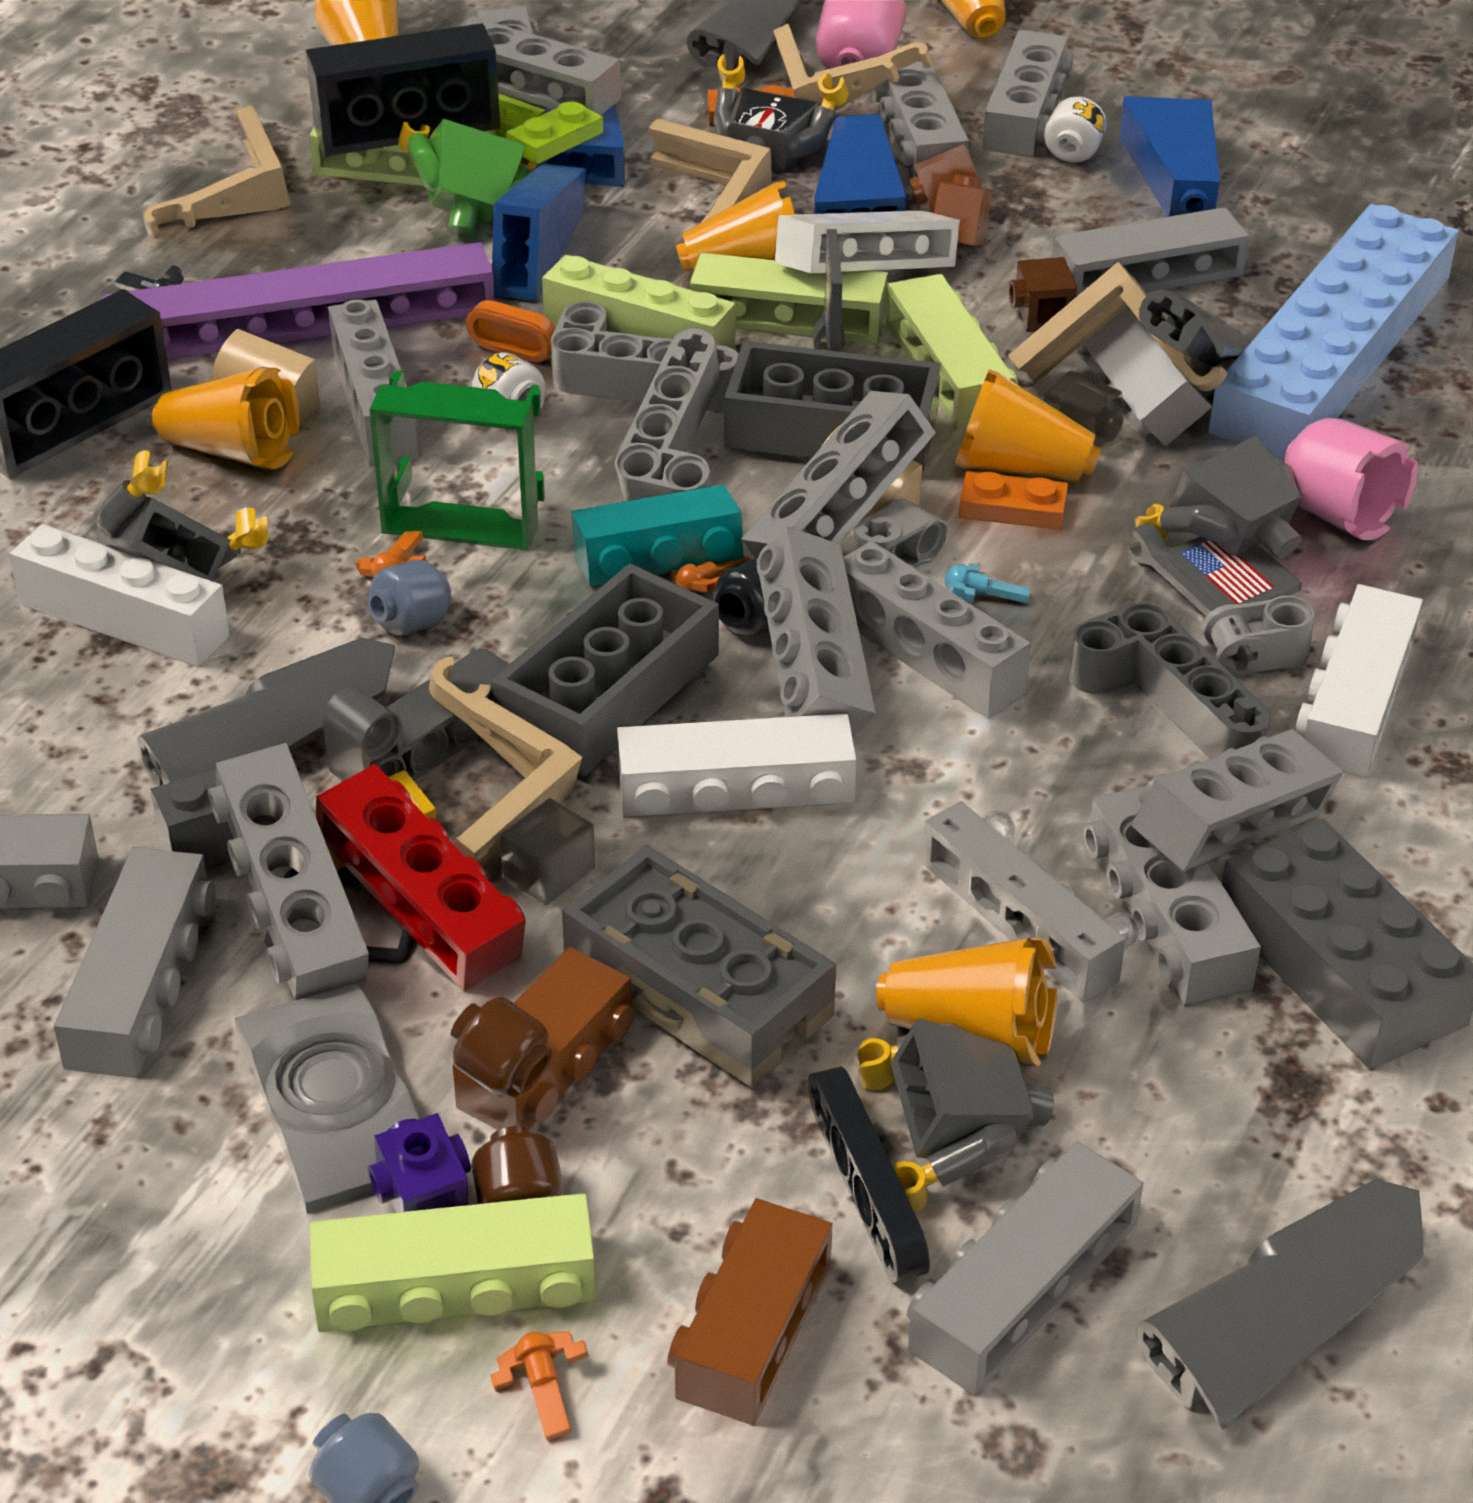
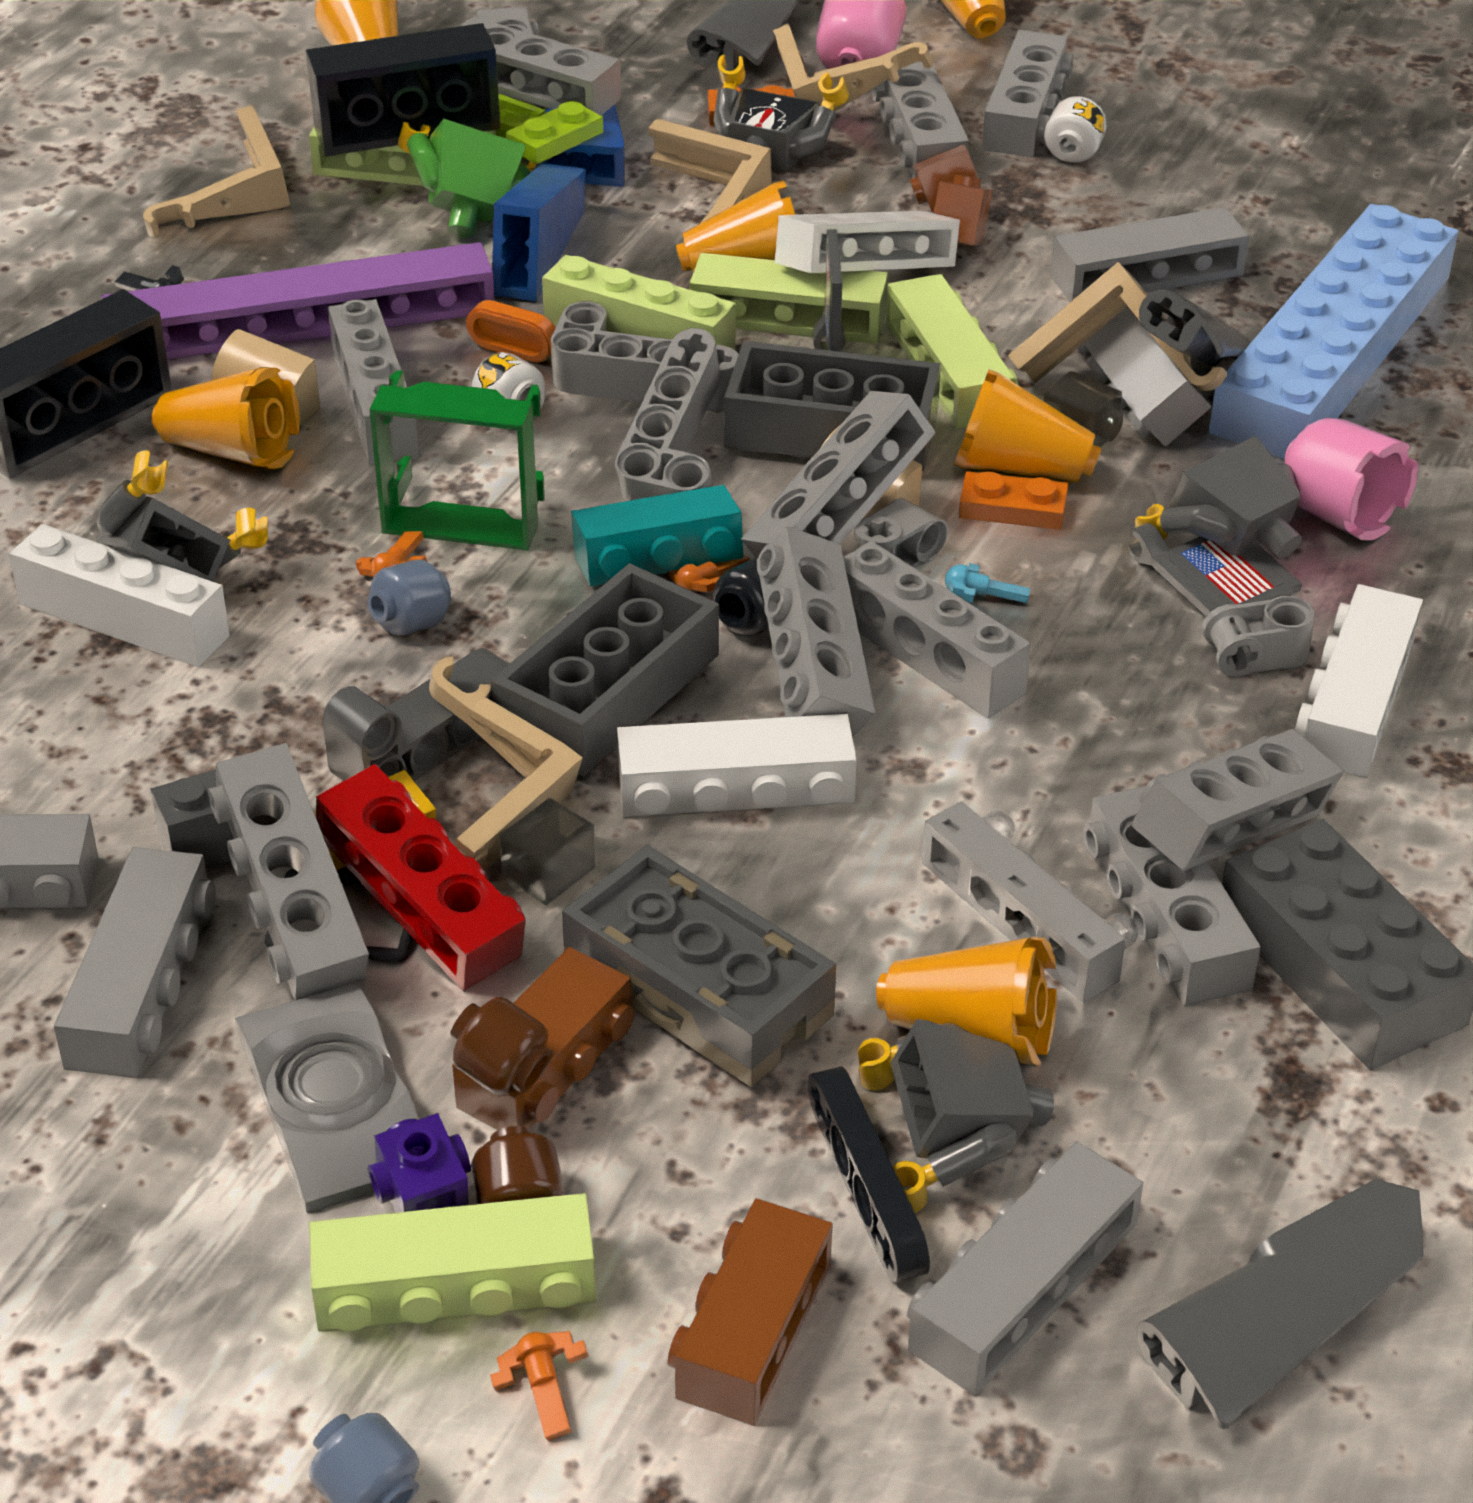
dark grey panel [137,637,395,786] -> none
blue slope [814,114,906,214] -> none
reddish brown brick [1009,257,1077,332] -> none
dark grey beam [1069,603,1271,759] -> none
blue slope [1120,96,1220,217] -> none

